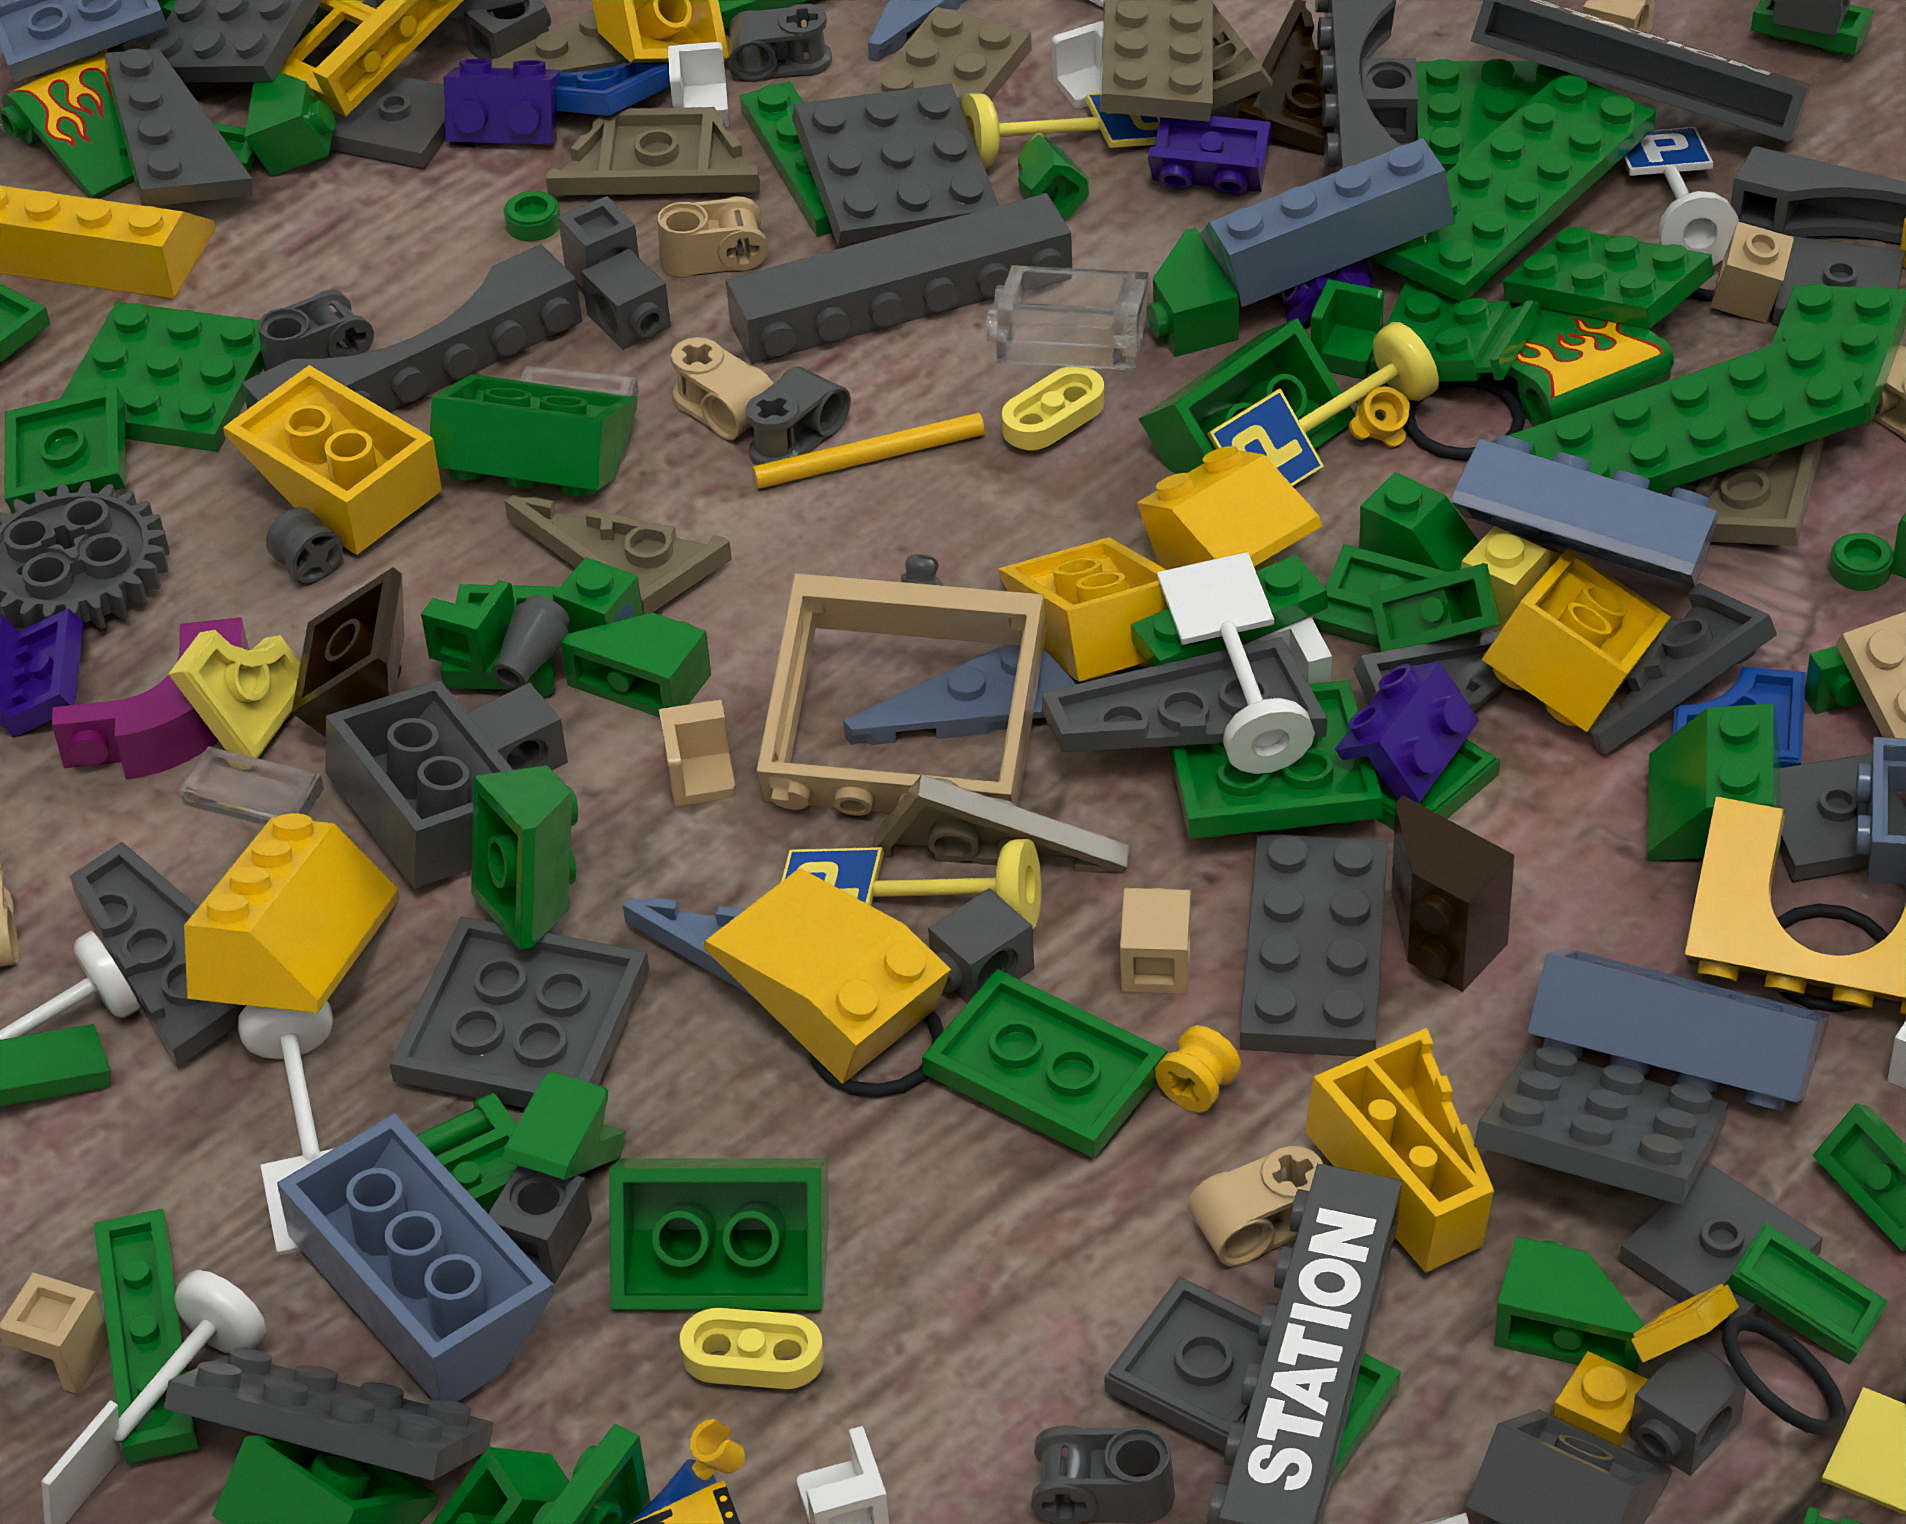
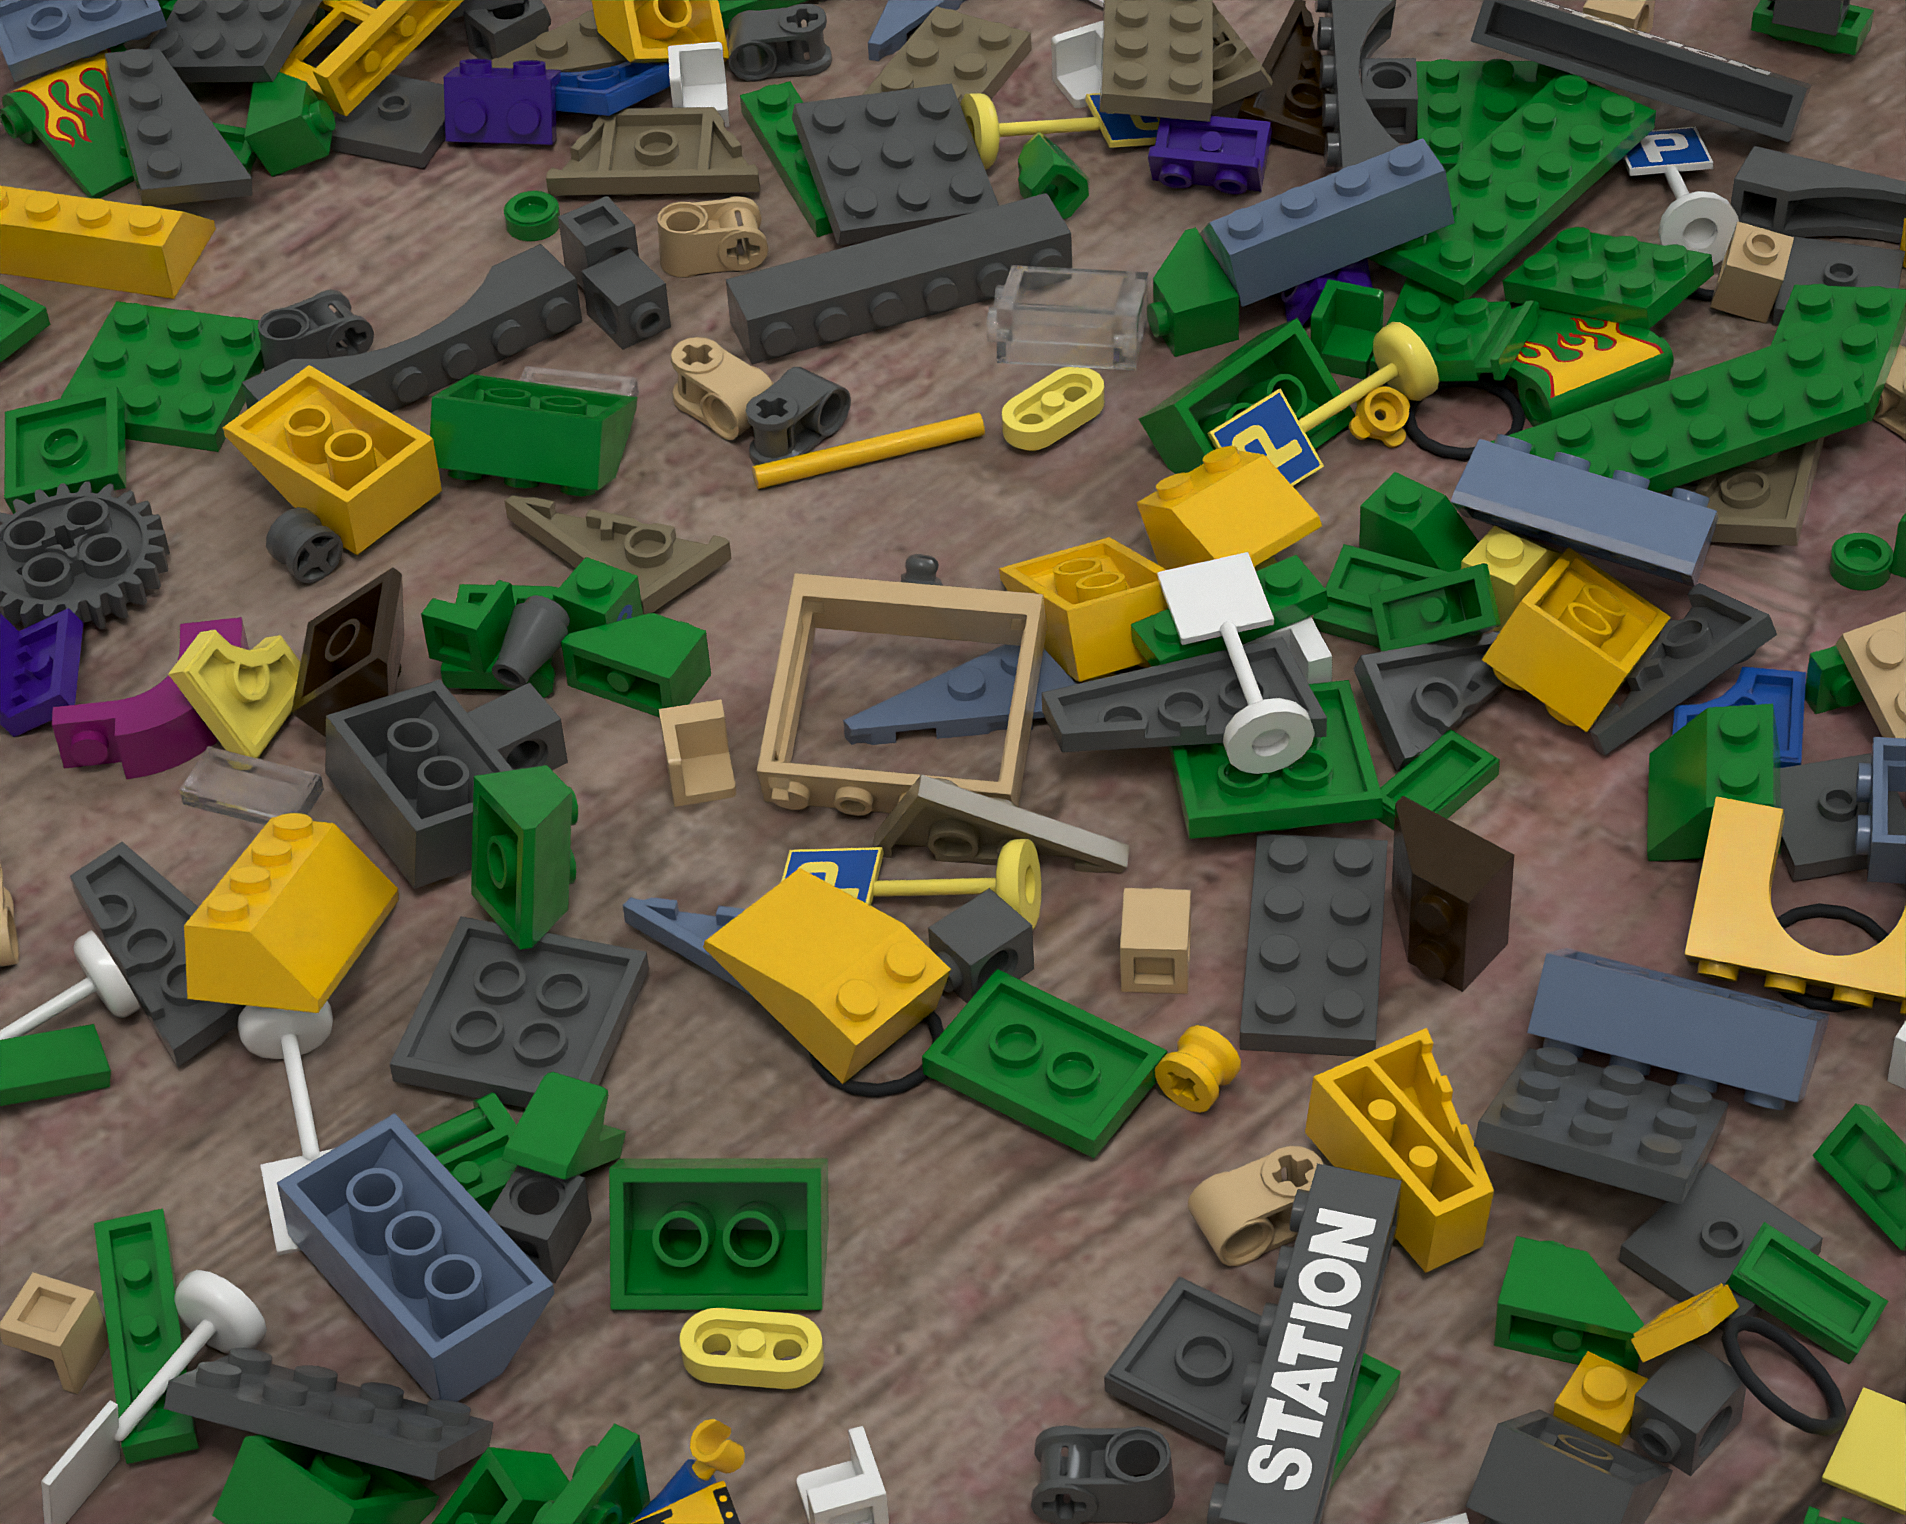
dark purple bracket [1335,661,1479,802] -> none

